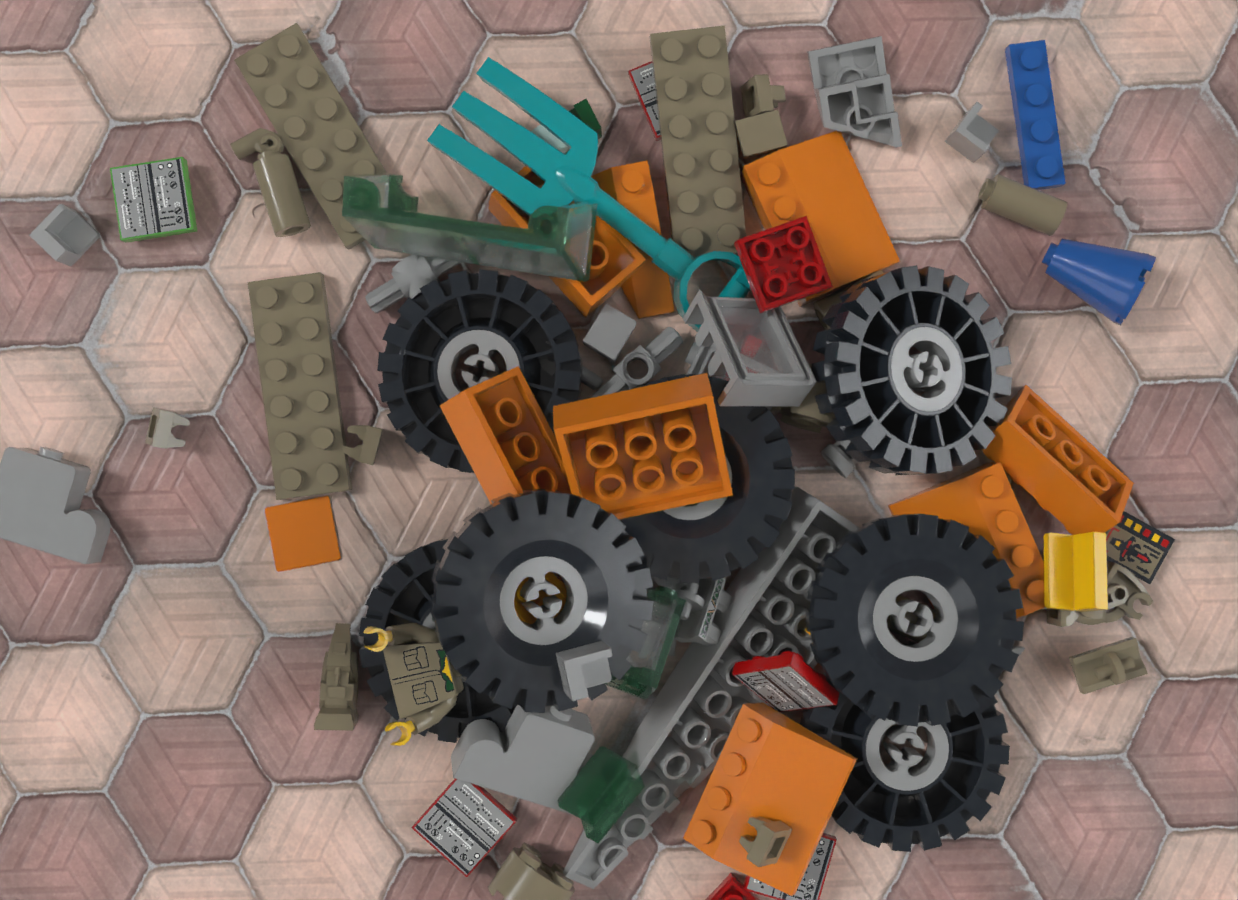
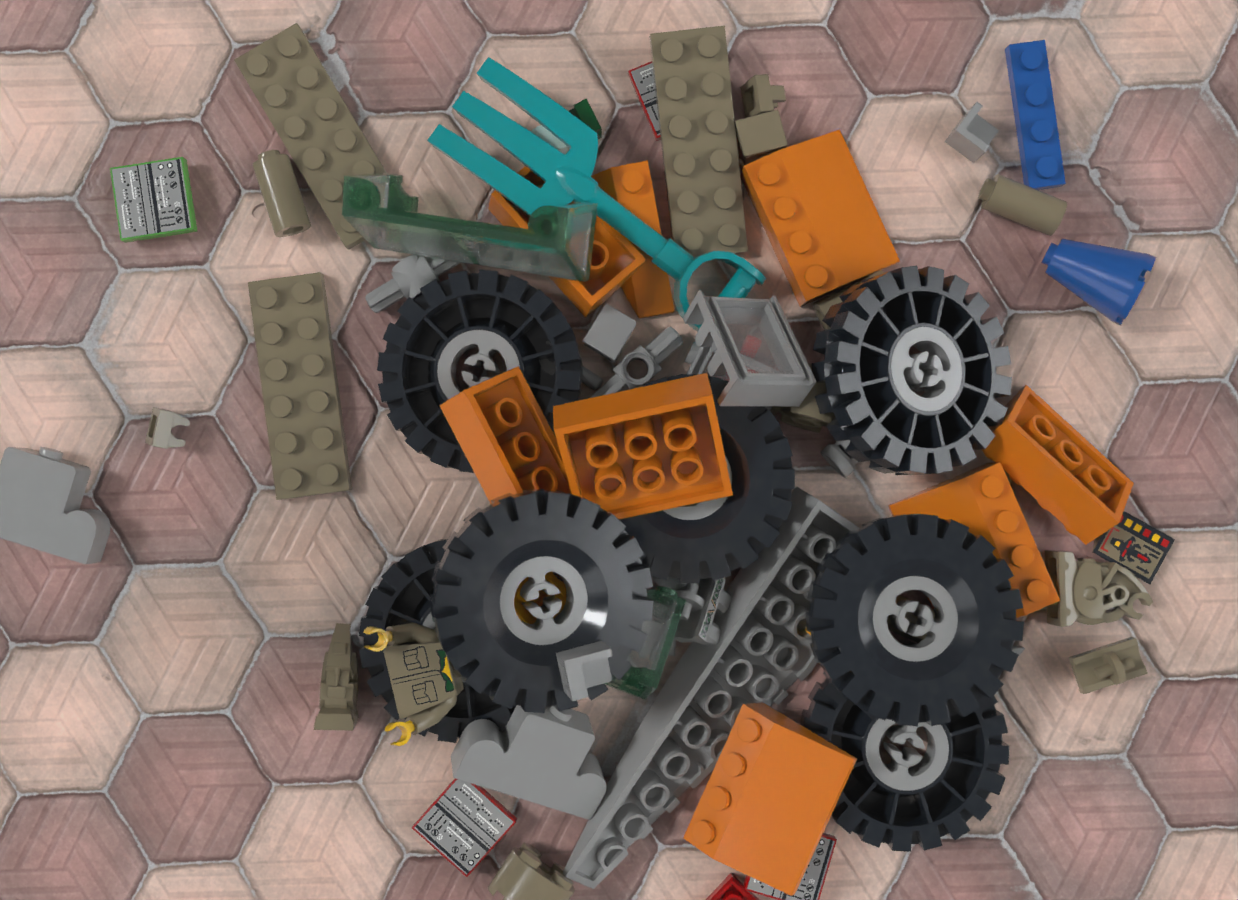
light grey panel [29,204,100,267] -> none
dark tan arm [230,128,284,160] -> none
orange sticker [265,496,341,572] -> none
dark tan tile [342,425,383,465] -> none
clear green panel [557,746,645,843] -> none
tile [732,651,839,712] -> none
red tile [734,216,833,314] -> none
dark tan tile [739,816,792,867] -> none
light grey slope [807,36,902,147] -> none
yellow panel [1043,532,1108,612] -> none

